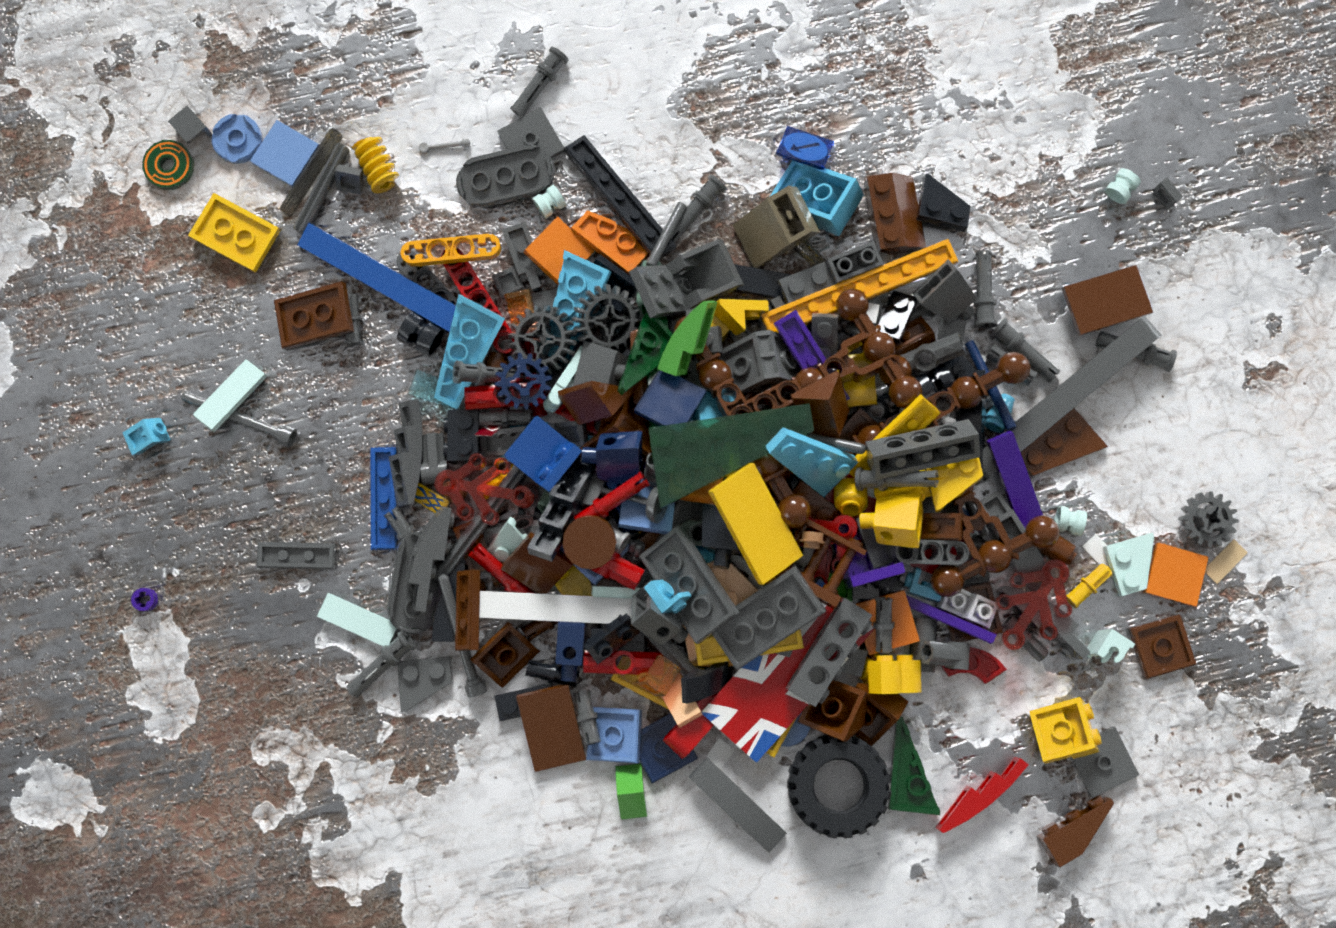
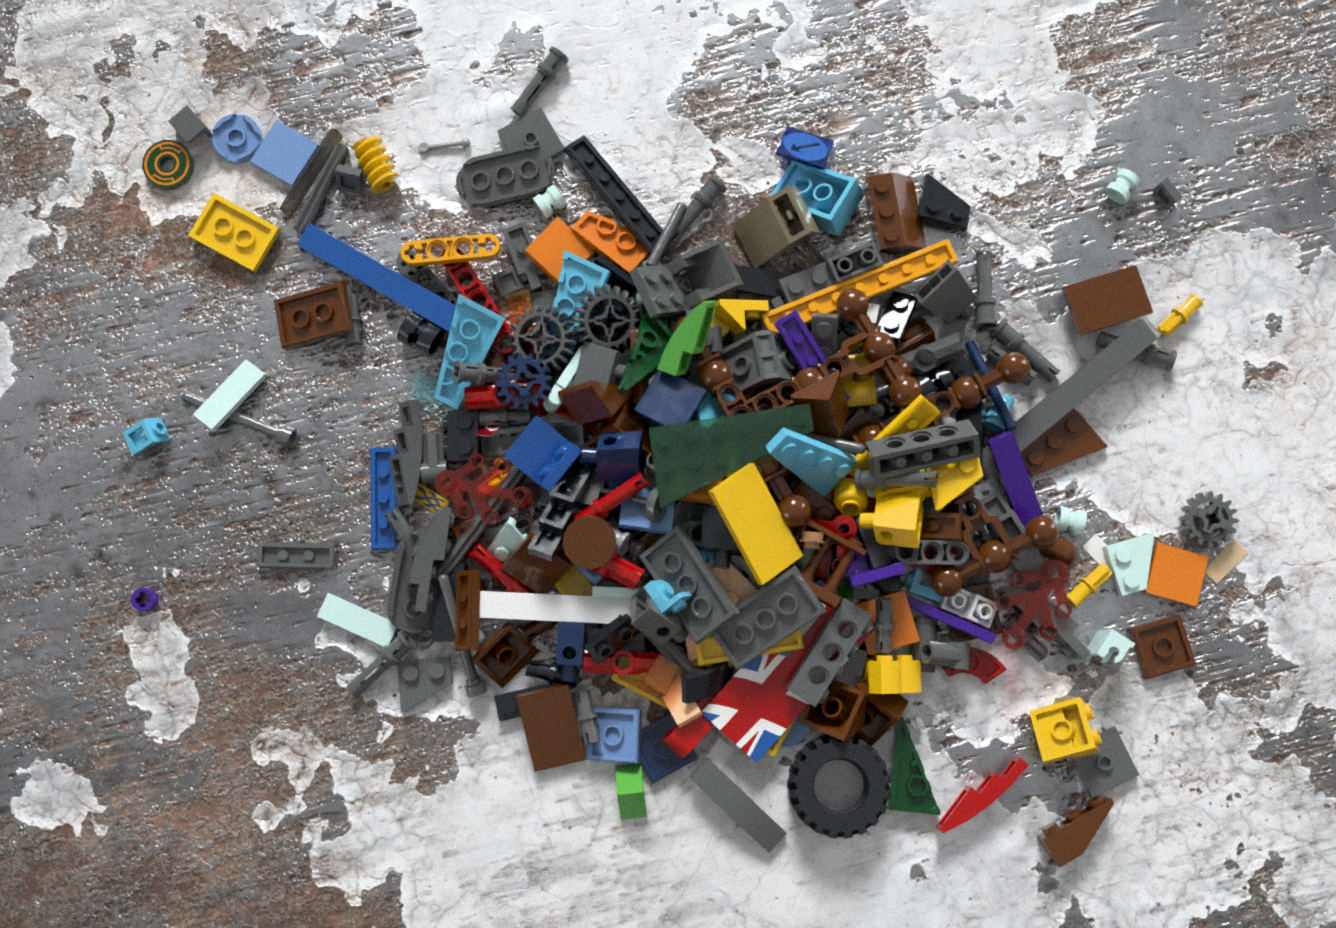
none -> yellow axle [1157,294,1203,337]

